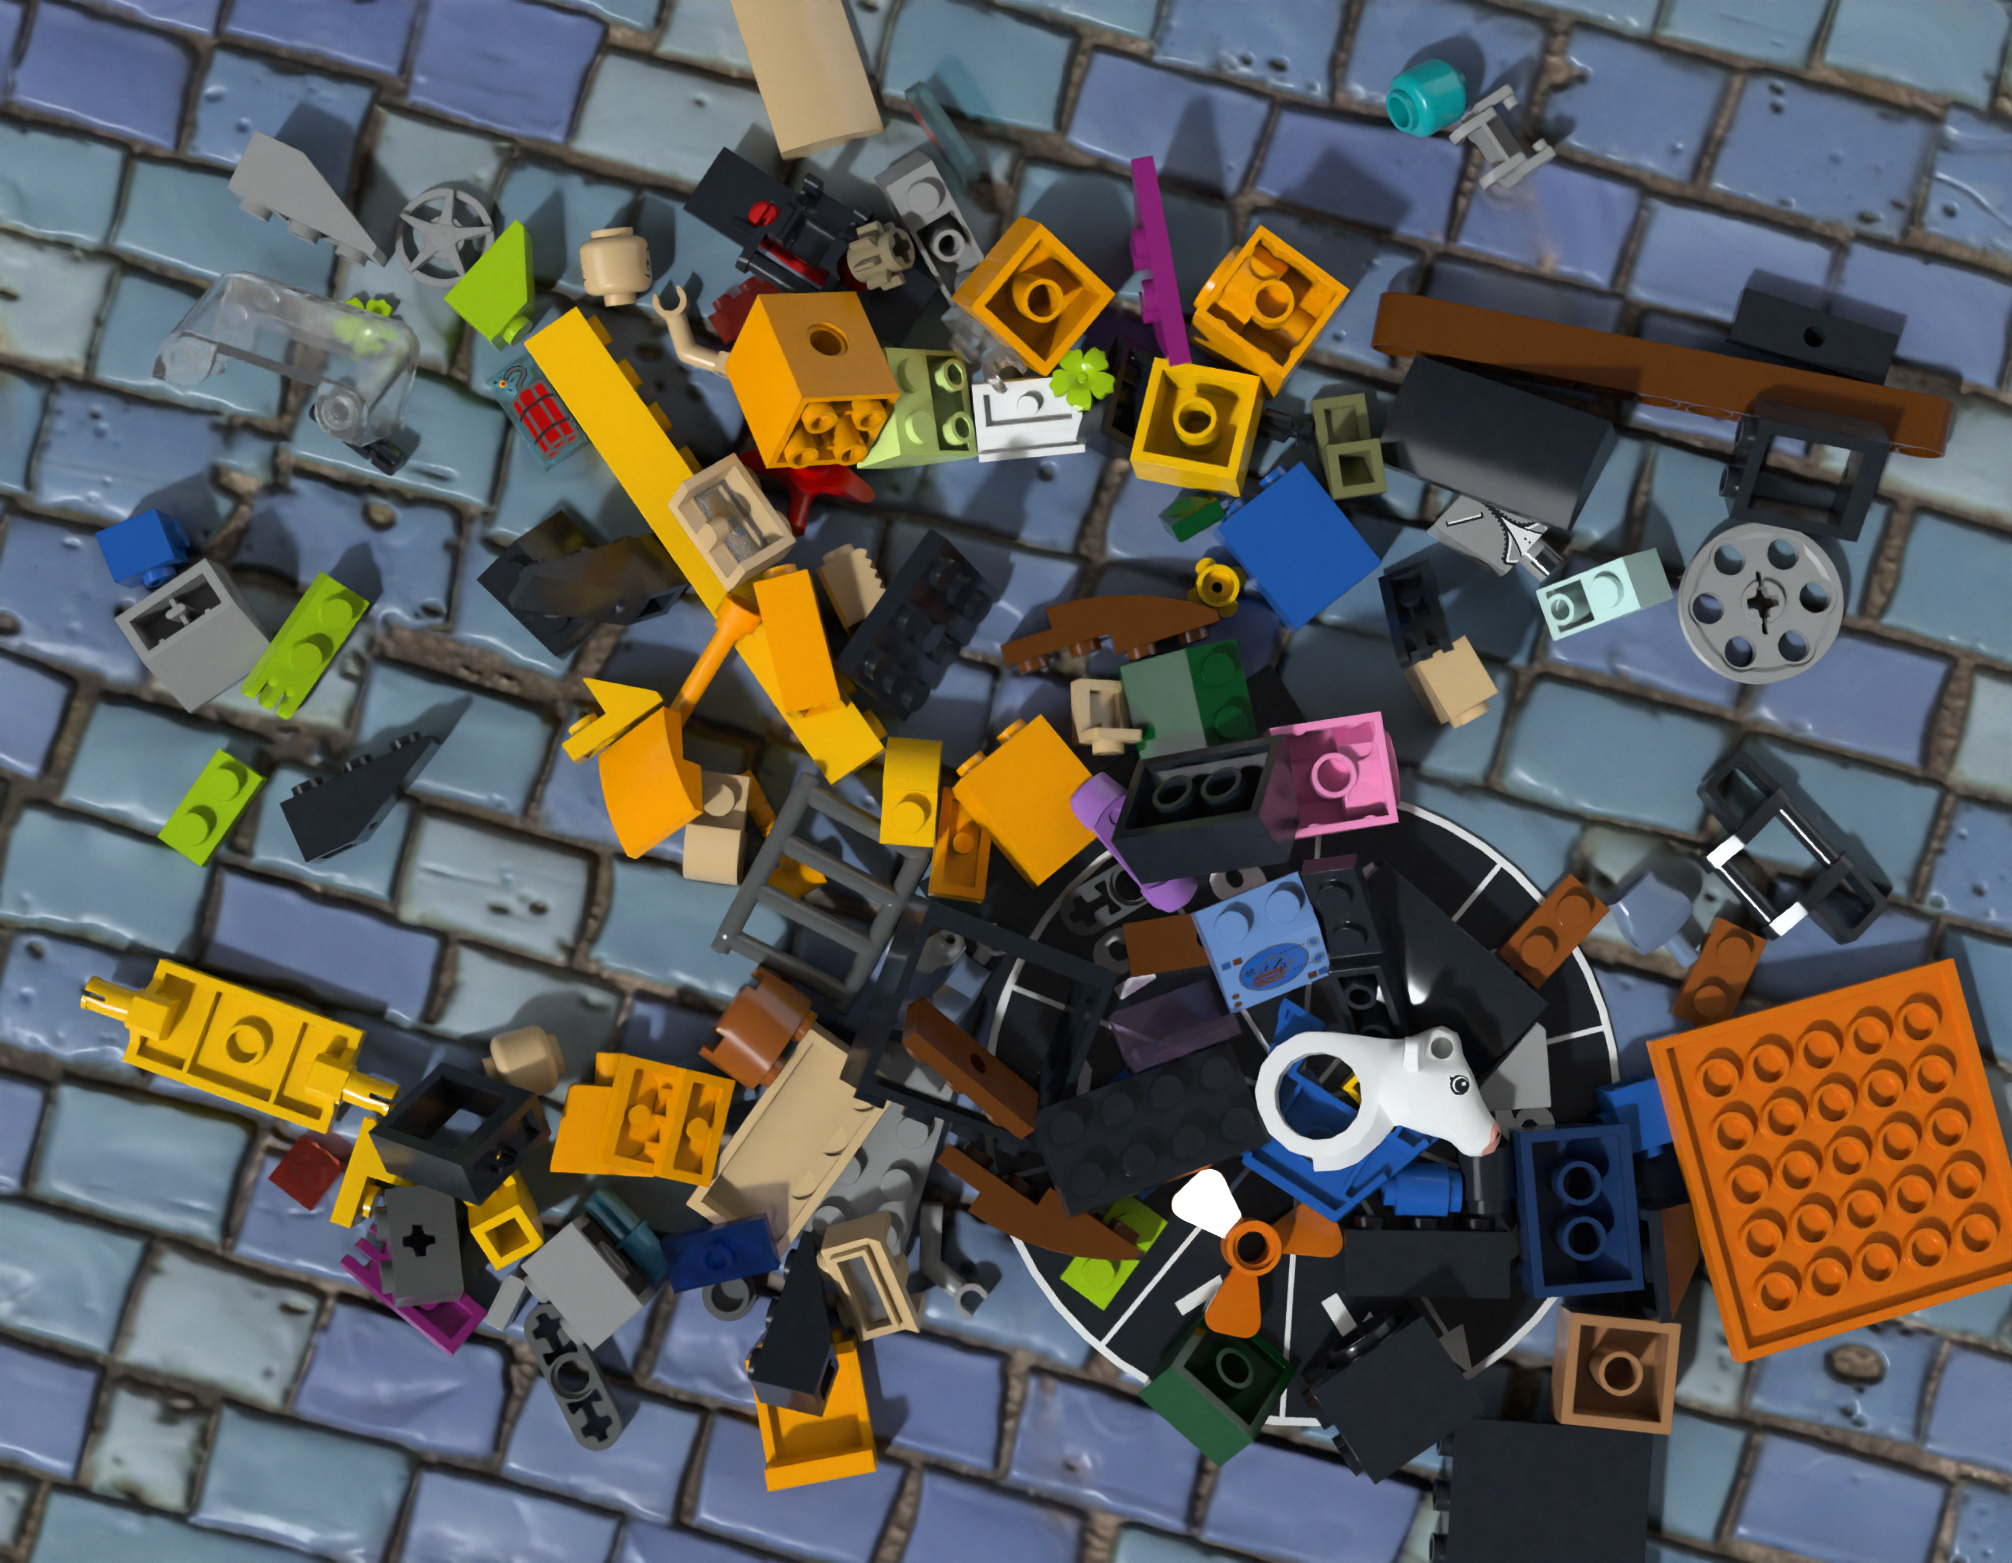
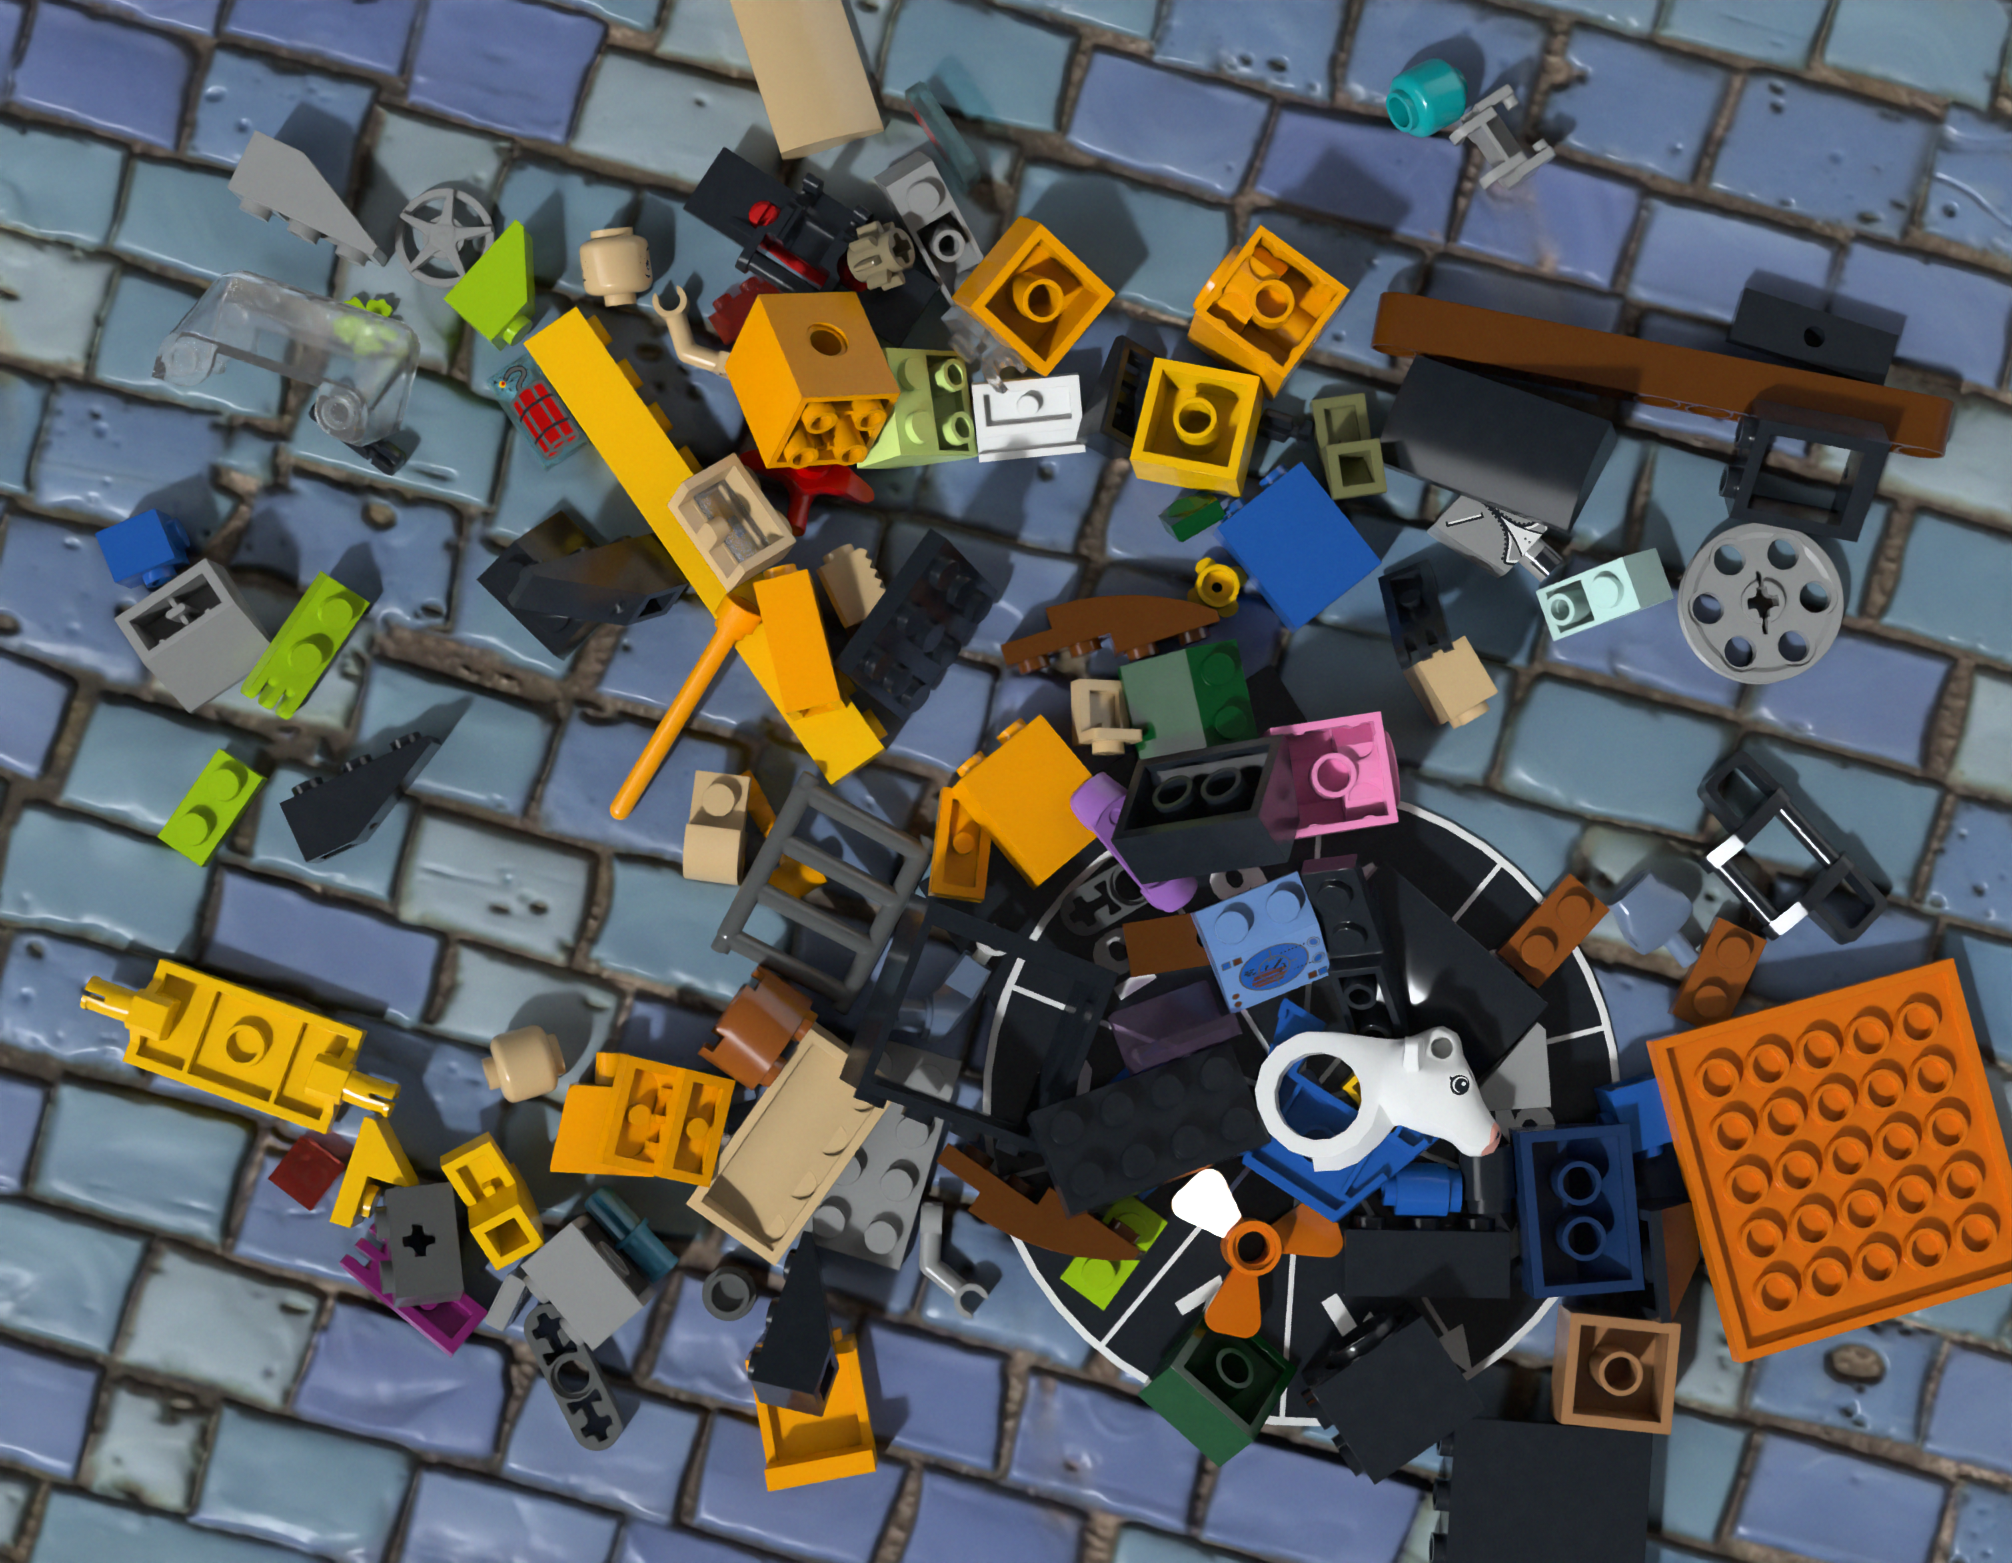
black window [368,1062,552,1206] -> none
yellow slope [561,677,669,765] -> none
light orange slope [598,706,703,859] -> none
clear blue plate [659,1212,781,1294] -> none
tan window [817,1210,926,1342] -> none
yellow brick [879,737,943,848] -> none
light grey arm [885,929,966,974] -> none
reddish brown tile [902,996,1039,1139] -> none
lime plant [1049,347,1116,413] -> none
magenta wing [1128,155,1192,367] -> none

